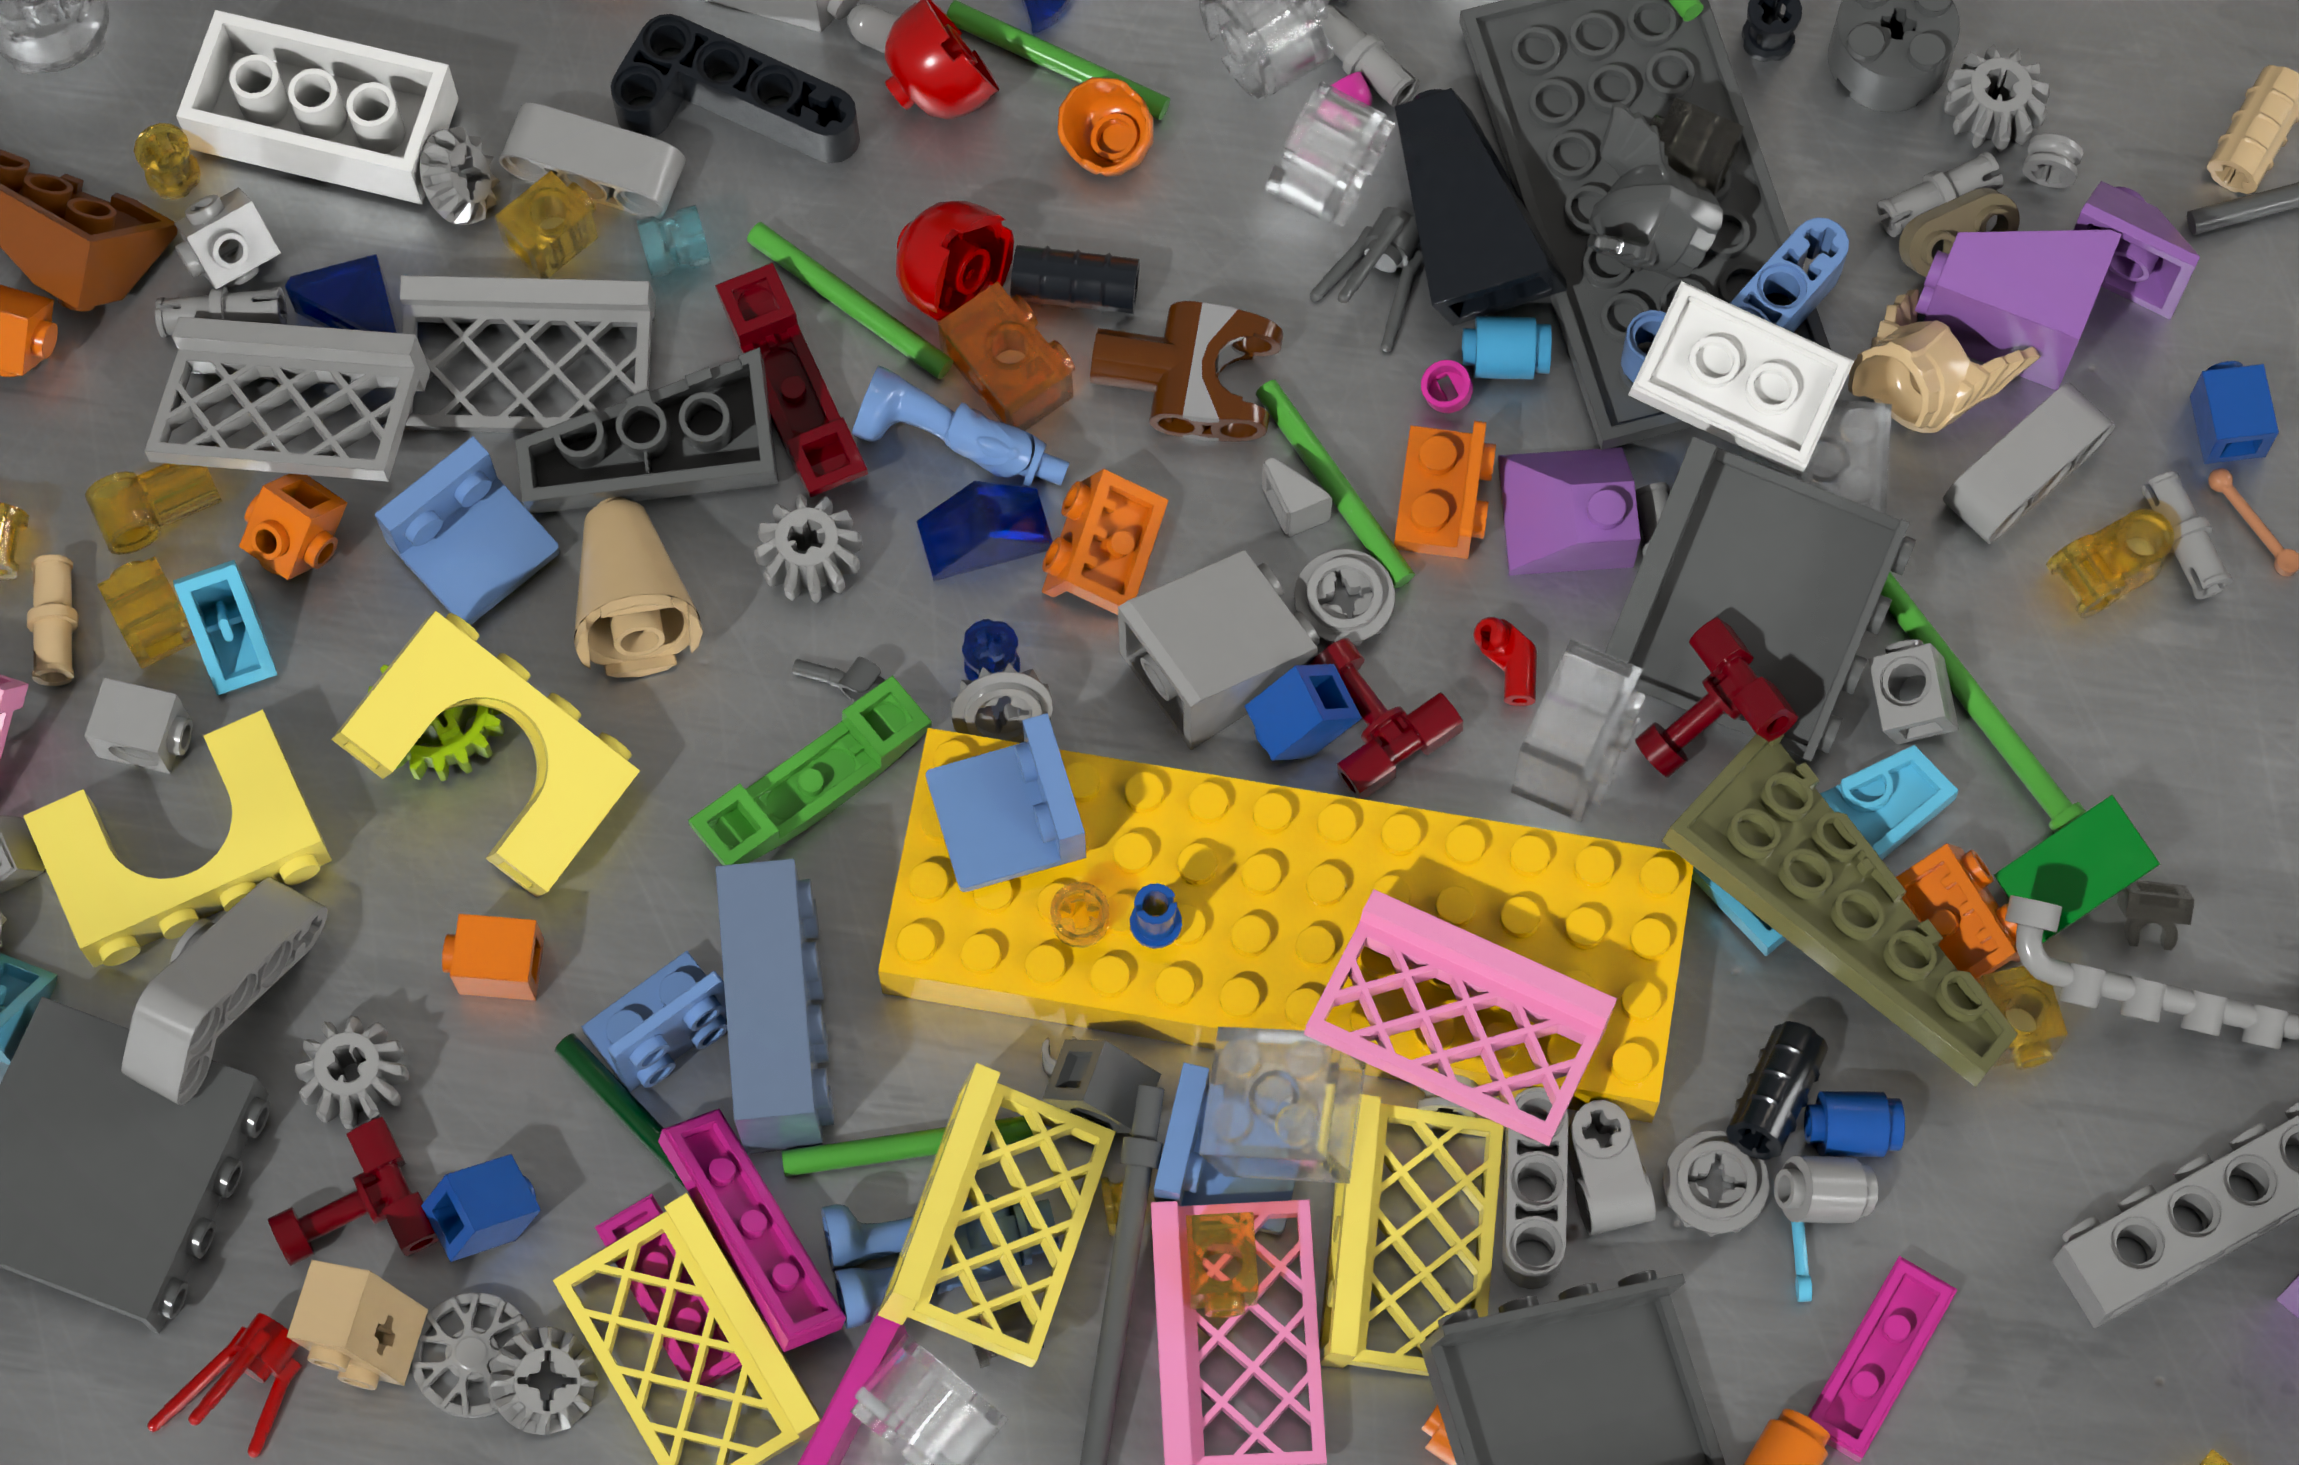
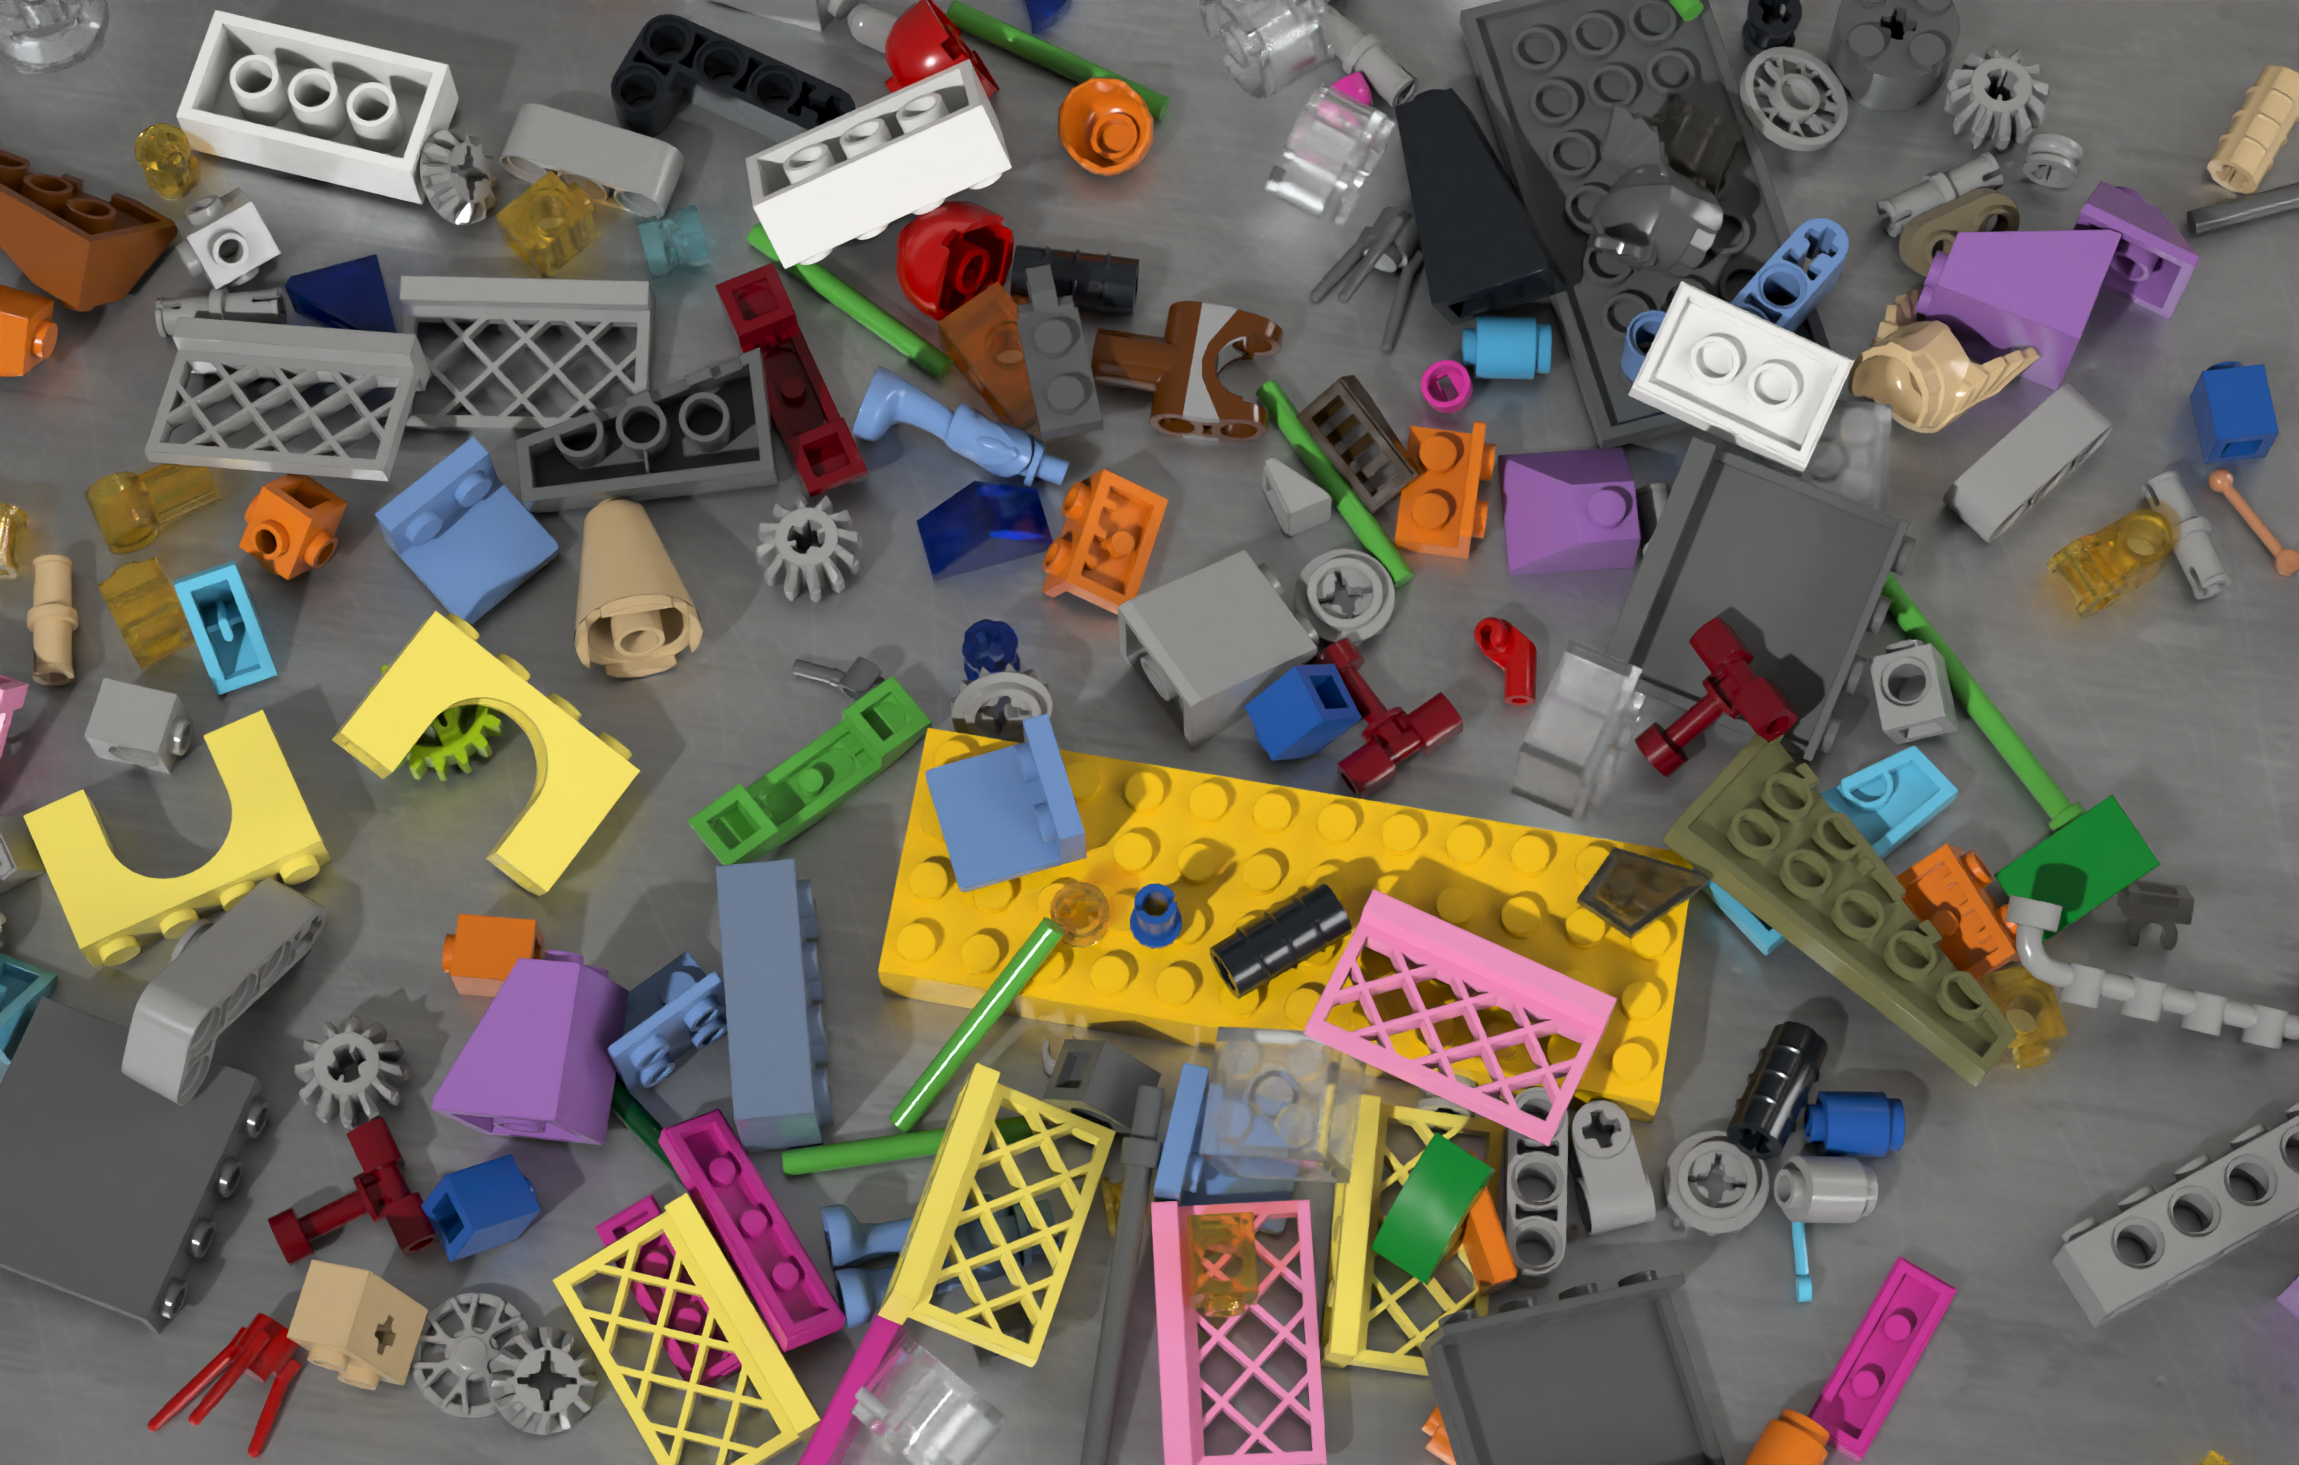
none -> medium lavender slope [432,950,629,1145]
none -> white brick [745,59,1012,269]
none -> bright green bar [889,917,1065,1132]
none -> dark grey hinge [1016,264,1103,441]
none -> black axle [1209,882,1352,999]
none -> dark brown slope [1296,375,1421,514]
none -> green slope [1371,1132,1496,1285]
none -> orange tile [1460,1151,1518,1296]
none -> clear smoke piece [1576,847,1709,939]
none -> light grey wheel [1740,47,1848,152]

